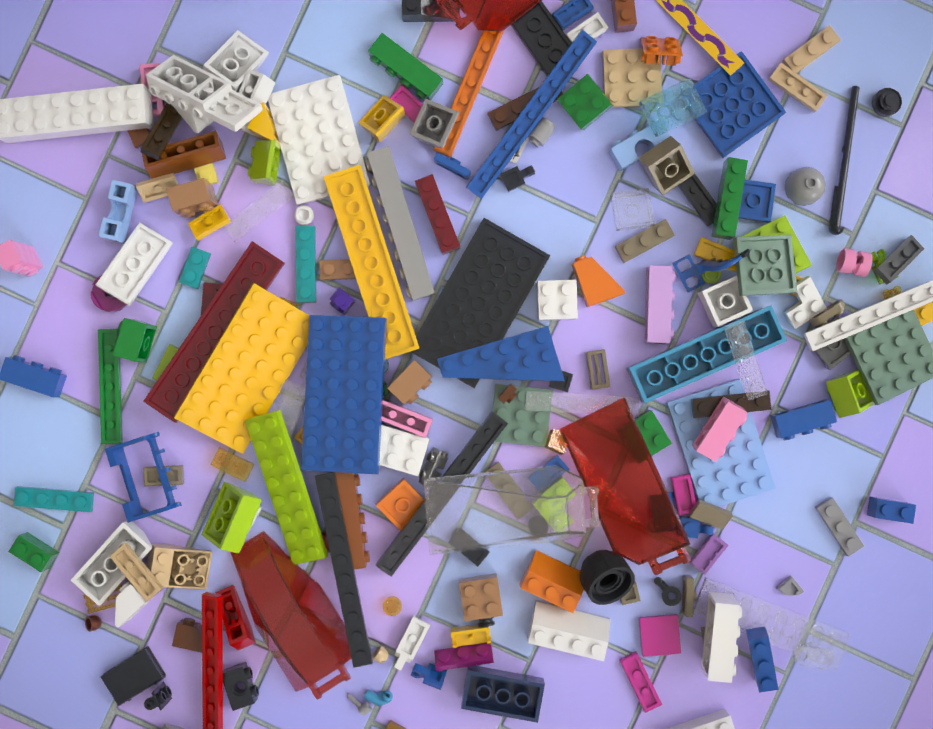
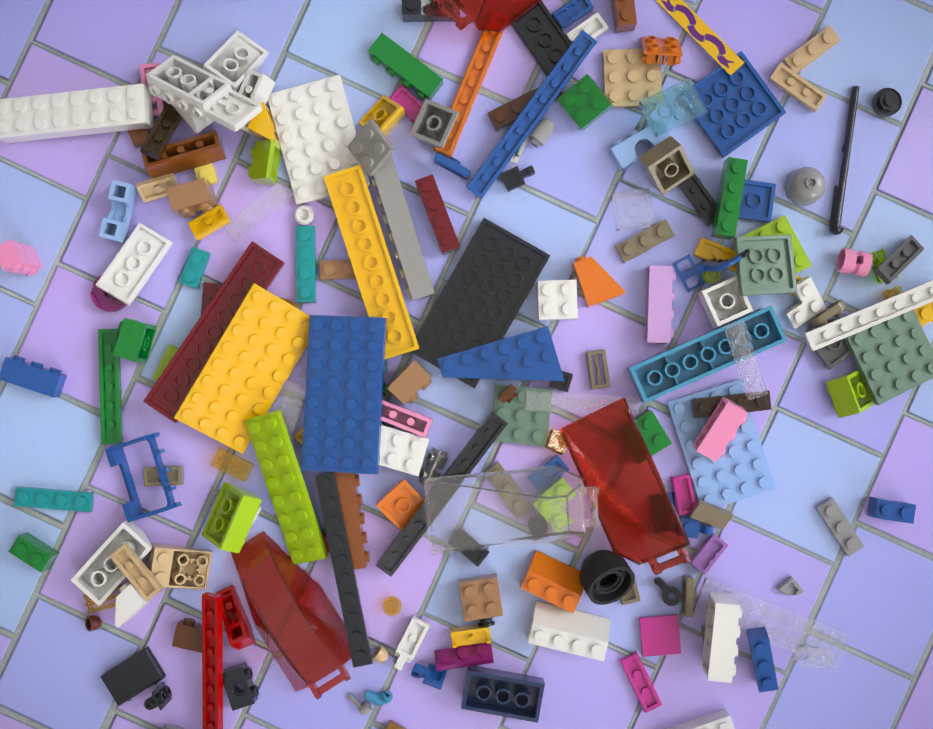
dark purple brick [329,287,356,316] -> none
blue brick [770,400,837,441] -> none
none -> light grey plate [347,120,396,176]

